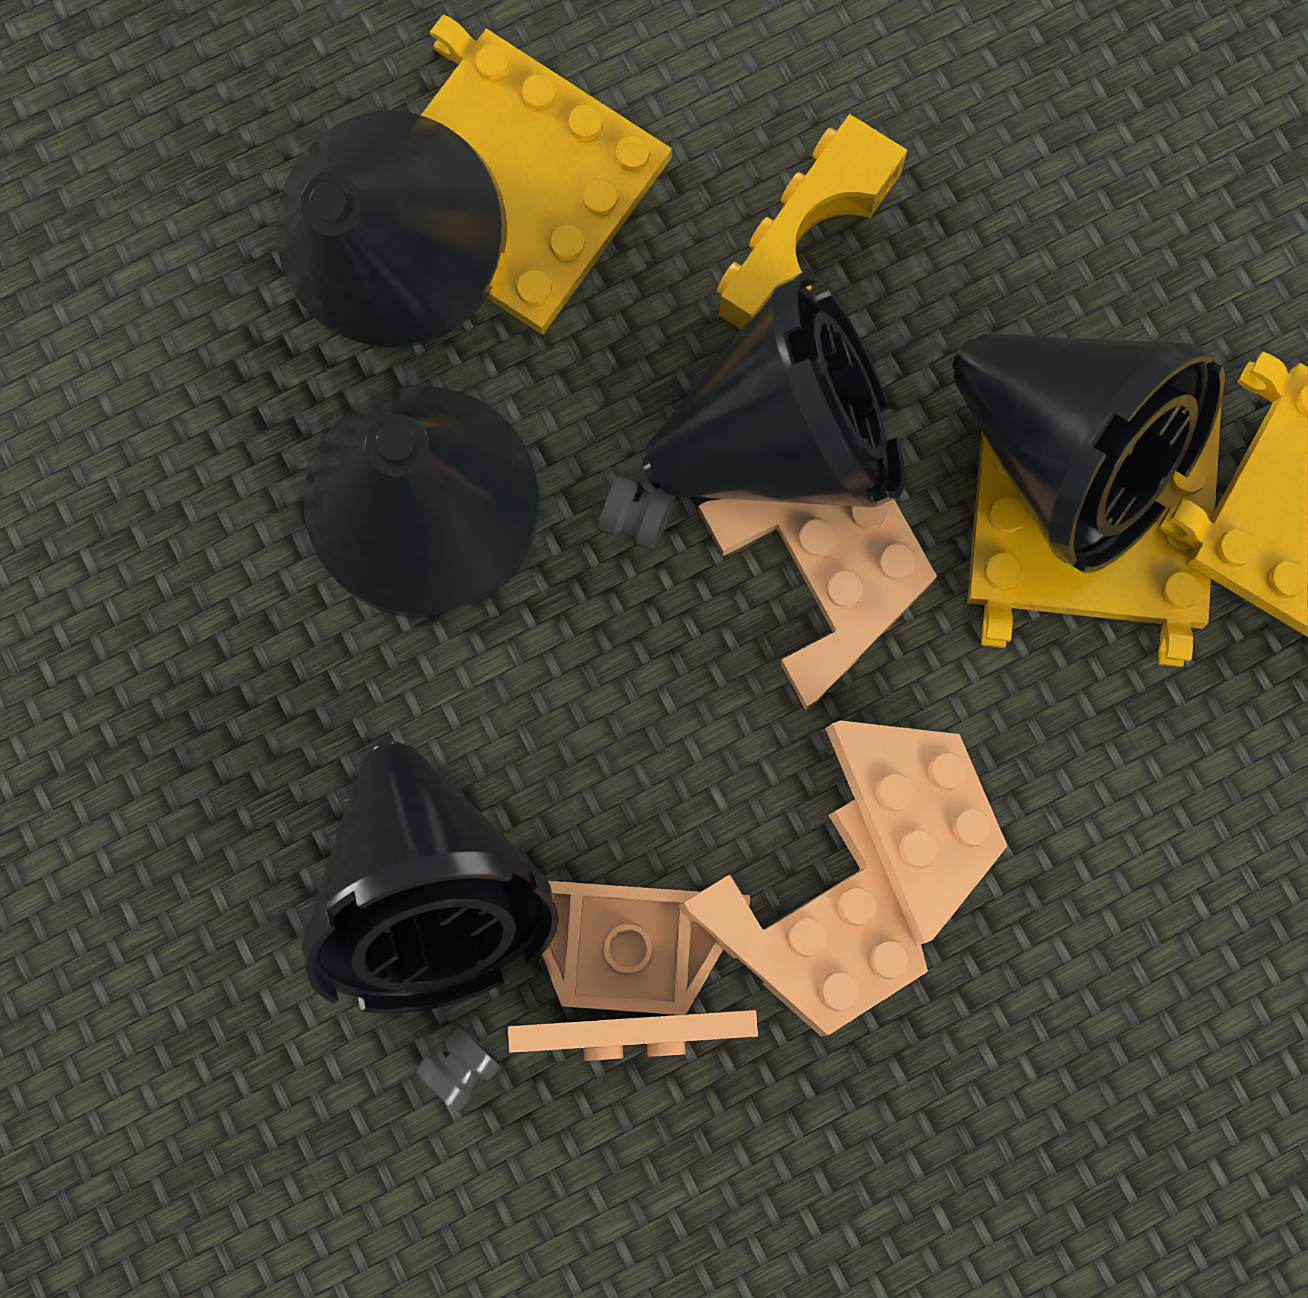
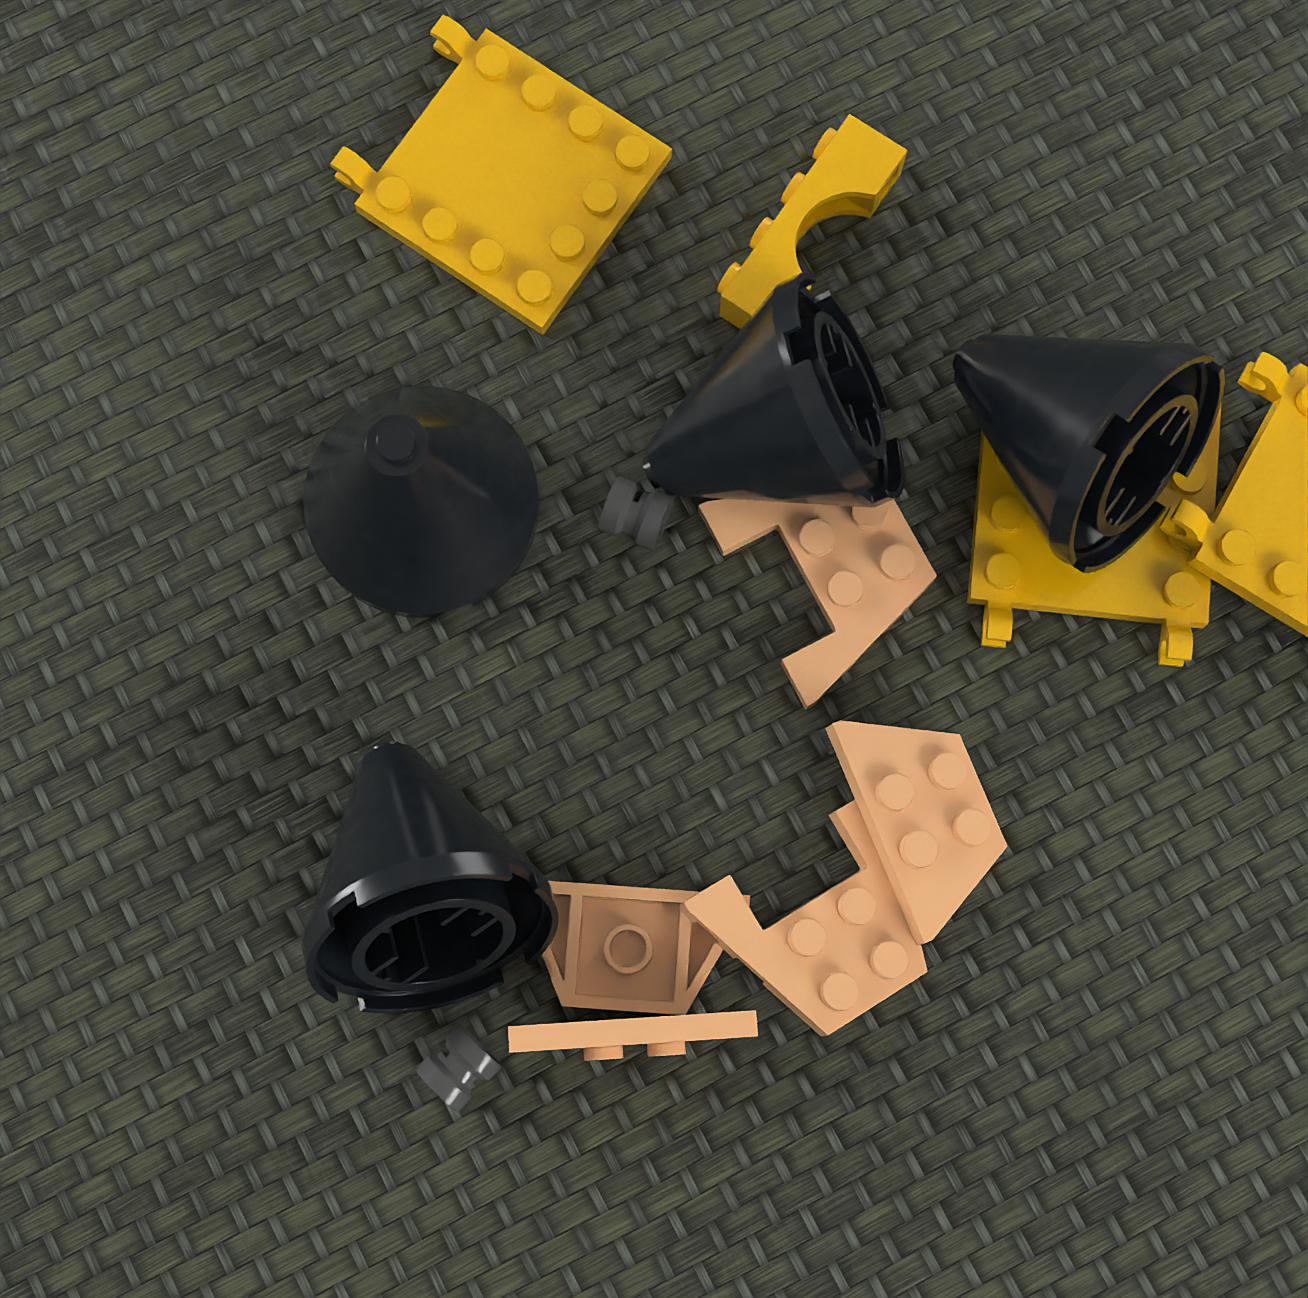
black cone [276,111,507,348] -> none

